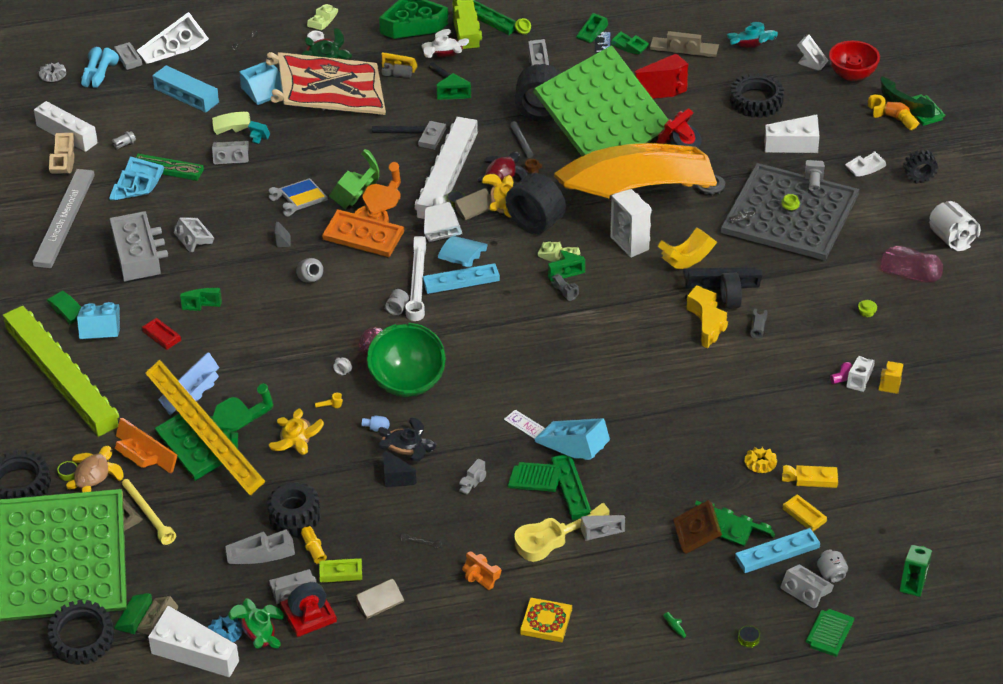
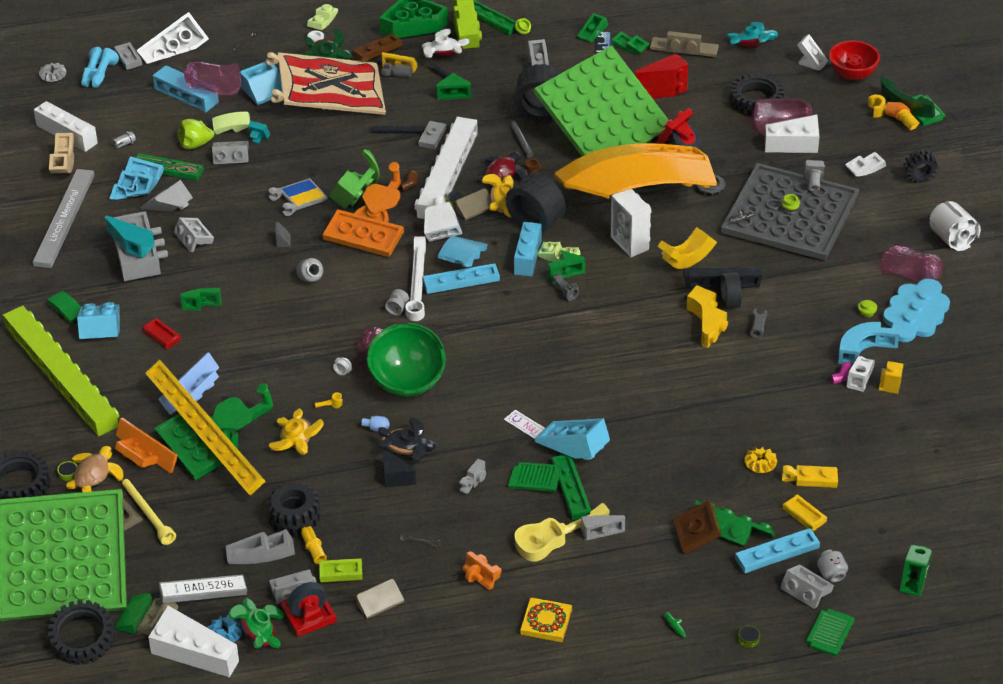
none -> teal slope [105,215,155,258]
none -> light grey slope [140,180,193,211]
none -> tile [159,574,247,603]
none -> lime piece [178,119,215,149]
none -> clear pink hair [184,62,241,95]
none -> reddish brown plate [352,34,402,62]
none -> reddish brown arm [399,170,418,192]
none -> medium azure brick [514,222,542,277]
none -> clear pink hair [753,98,812,137]
none -> medium azure arch [838,322,900,365]
none -> medium azure plate [883,279,950,342]

